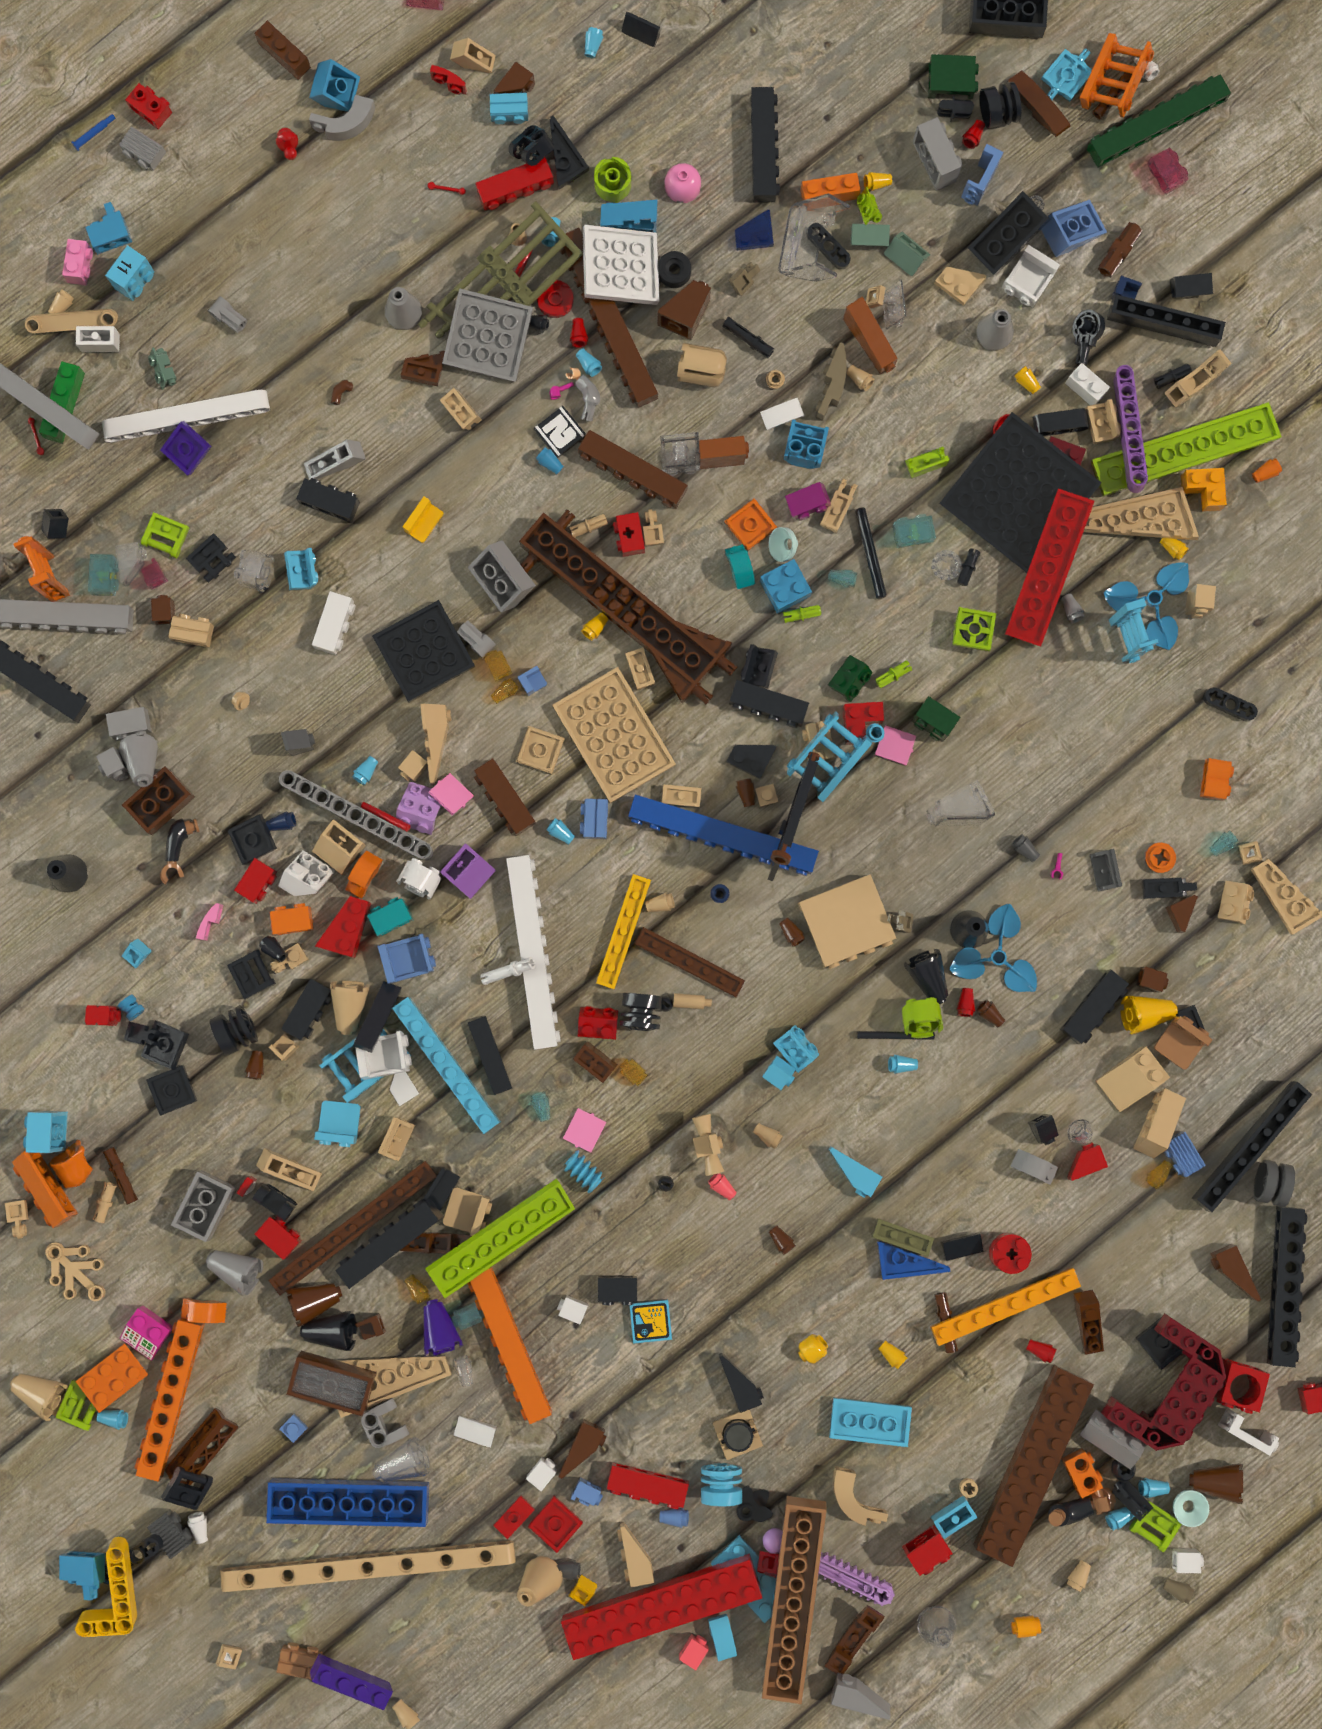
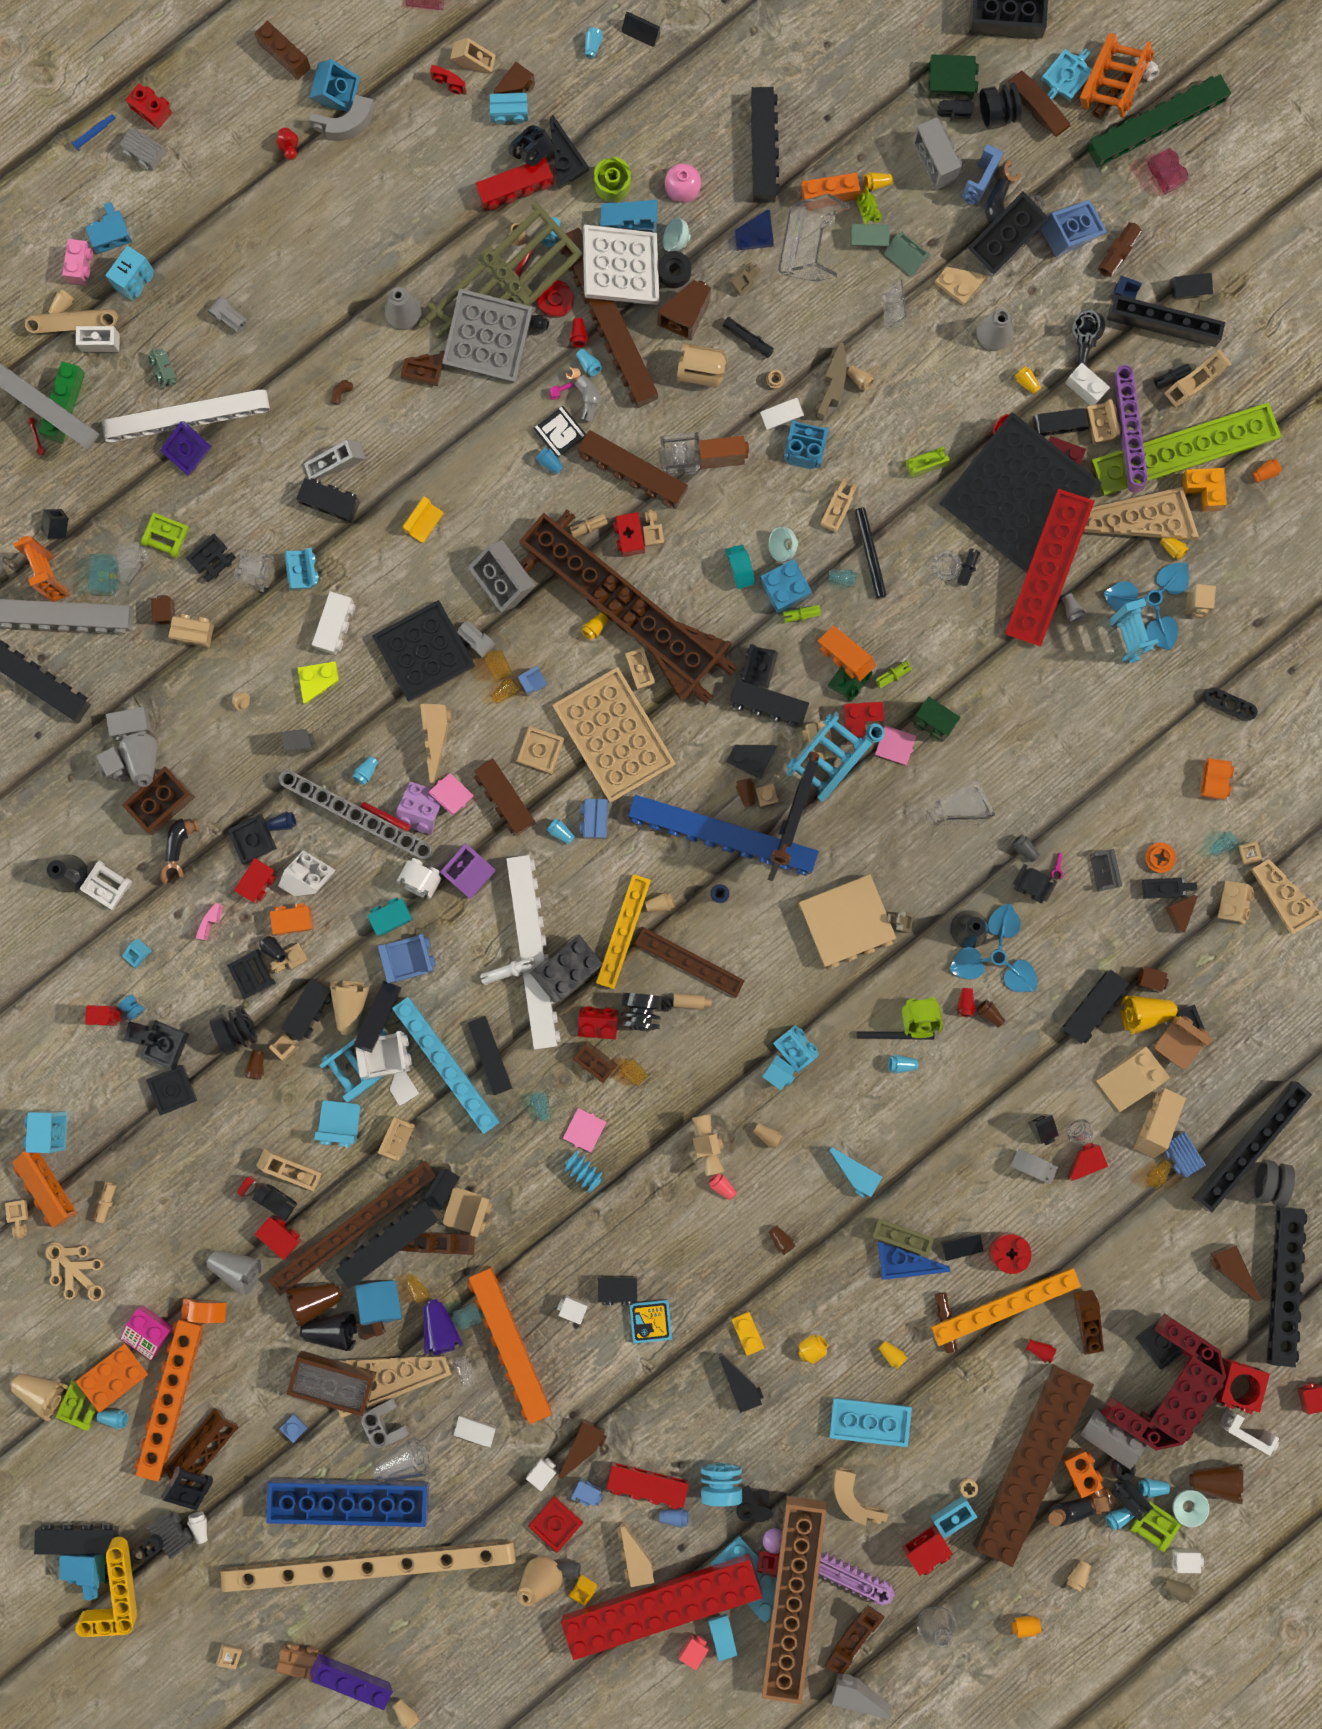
orange piece [49,1140,93,1188] -> none
reddish brown pin [103,1147,138,1205] -> none
clear pink panel [141,558,168,590] -> none
light grey brick [171,1170,237,1242] -> none
tan slope [312,819,366,875] -> none
red wedge [315,896,371,958] -> none
orange brick [345,851,383,899] -> none
tan brick [398,750,428,782] -> none
lime plate [425,1179,575,1298] -> none
red hinge [428,182,466,195] -> none
tan hinge [440,388,482,430] -> none
red plate [493,1495,535,1539] -> none
black hinge [658,1176,674,1192] -> none
tan plate [662,784,702,808] -> none
piece [712,1410,763,1460] -> none
orange tile [724,498,778,552] -> none
reddish brown cone [779,918,805,947] -> none
magenta brick [785,482,831,521] -> none
black beam [807,223,851,269] -> none
dark orange slope [843,297,898,374] -> none
tan tile [866,285,886,309] -> none
clear light blue brick [892,514,936,548] -> none
black cone [904,949,948,1004] -> none
lime piece [952,607,997,652] -> none
red cone [962,120,985,149] -> none
white panel [1002,245,1060,308] -> none
none -> black brick [34,1523,119,1555]
none -> white plate [80,861,132,910]
none -> neon yellow wing [298,661,339,705]
none -> dark azure slope [355,1281,402,1326]
none -> black brick [530,934,603,1003]
none -> light aqua piece [663,217,691,252]
none -> yellow plate [731,1311,765,1356]
none -> orange brick [817,625,876,681]
none -> black piece [985,160,1022,224]
none -> black brick [1013,864,1058,904]

